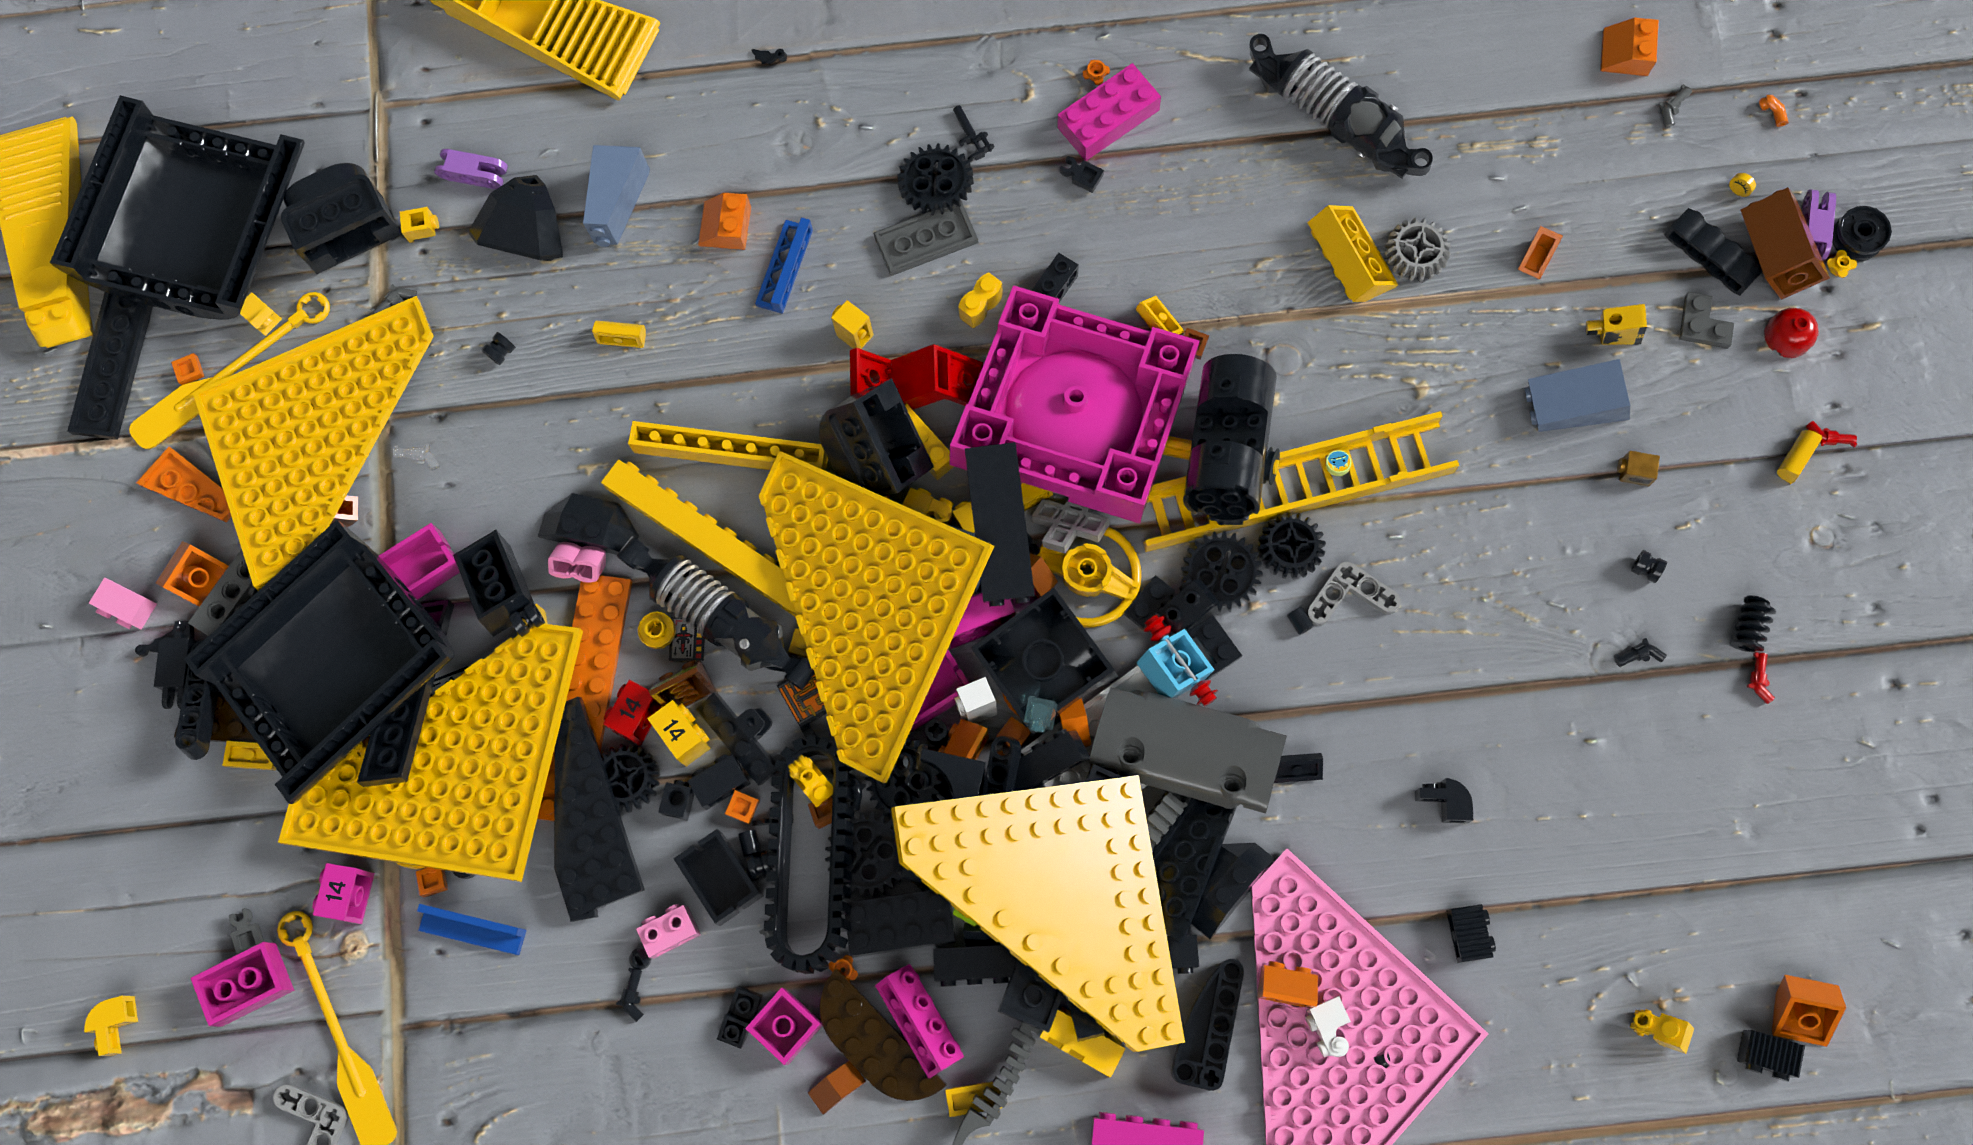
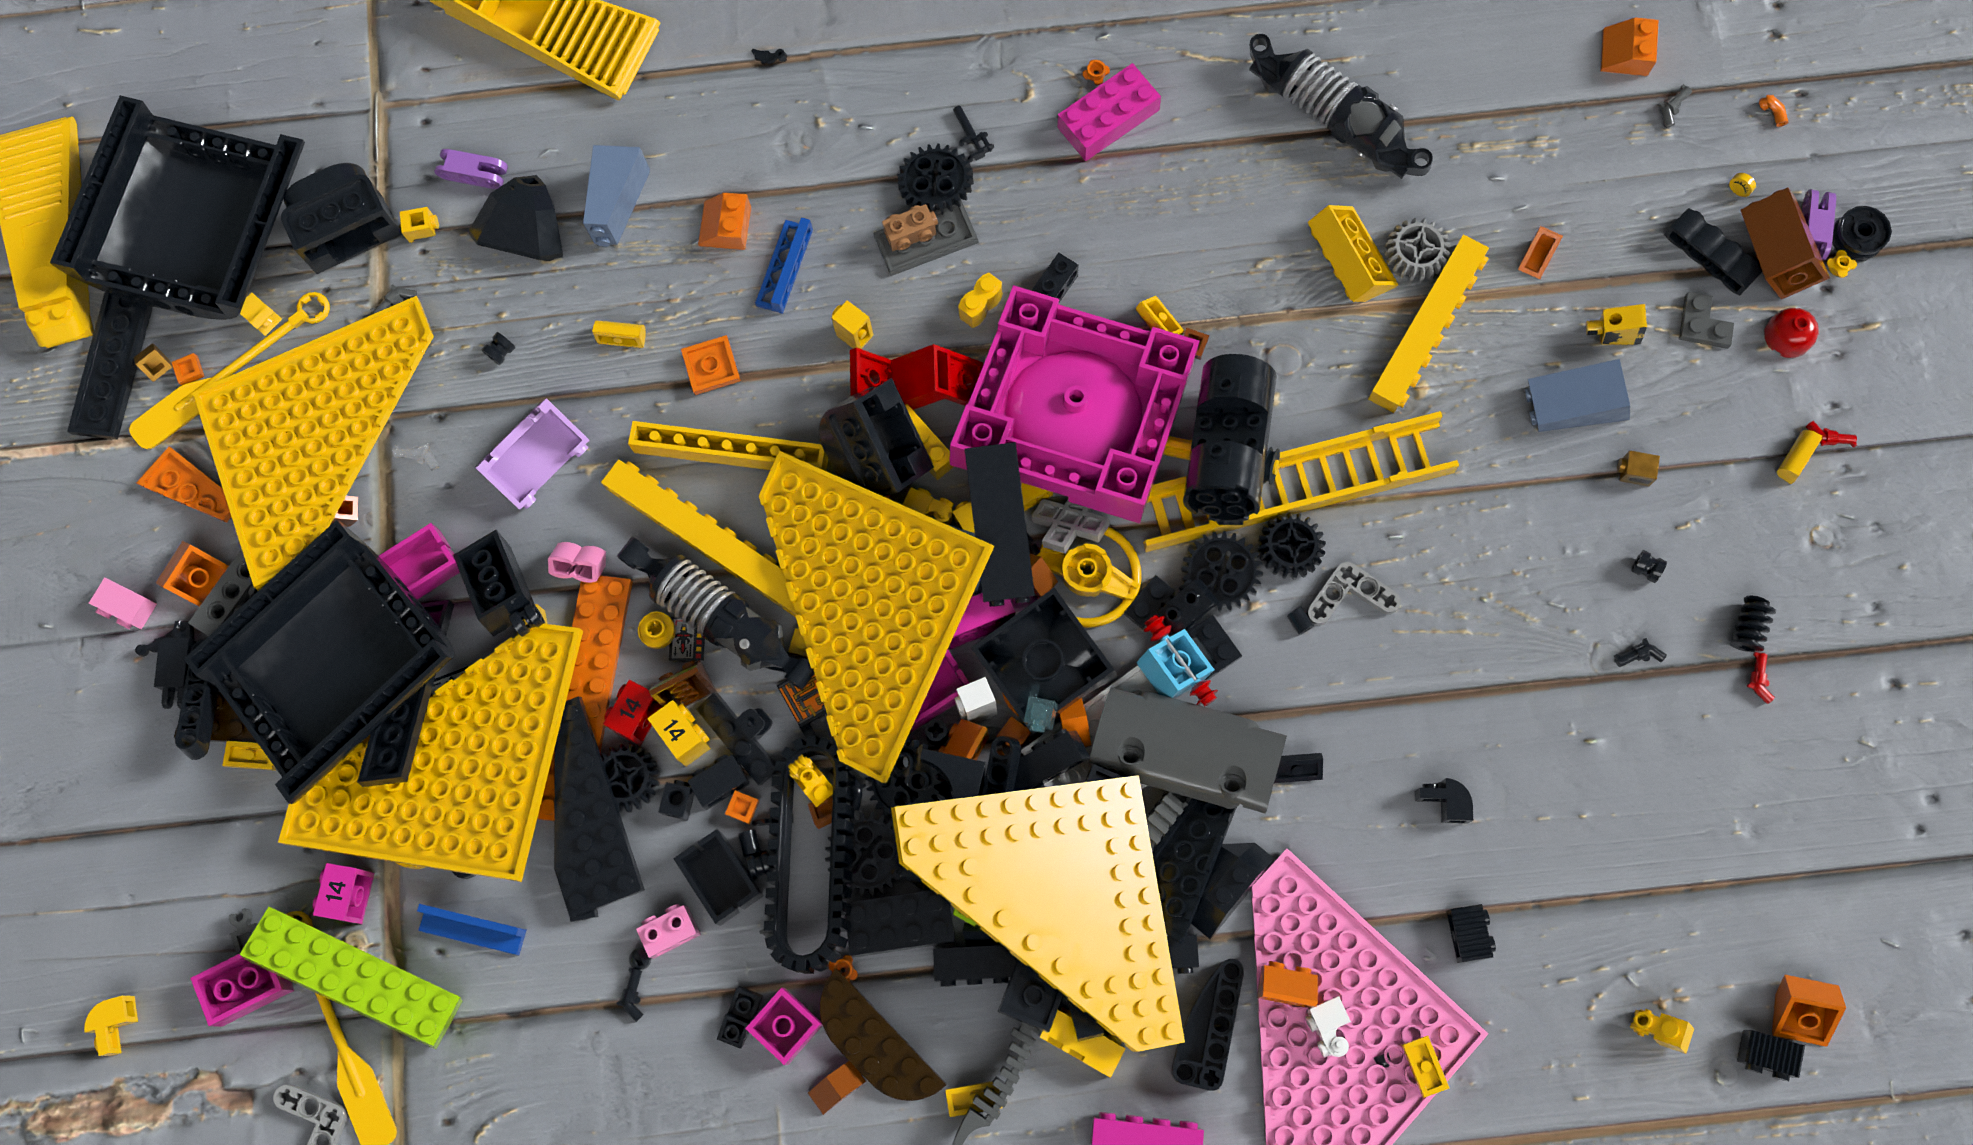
orange plate [415,867,448,898] -> none
black wedge [538,493,639,555] -> none
dark pink brick [875,964,964,1079] -> none
black plate [1060,156,1104,193] -> none
tile [1326,450,1351,476] -> none
none -> pearl gold brick [134,343,172,382]
none -> lime brick [239,907,463,1050]
none -> lavender windscreen [475,398,589,510]
none -> orange plate [681,335,741,395]
none -> medium nougat brick [882,204,938,252]
none -> yellow brick [1368,234,1489,413]
none -> yellow plate [1401,1036,1449,1098]

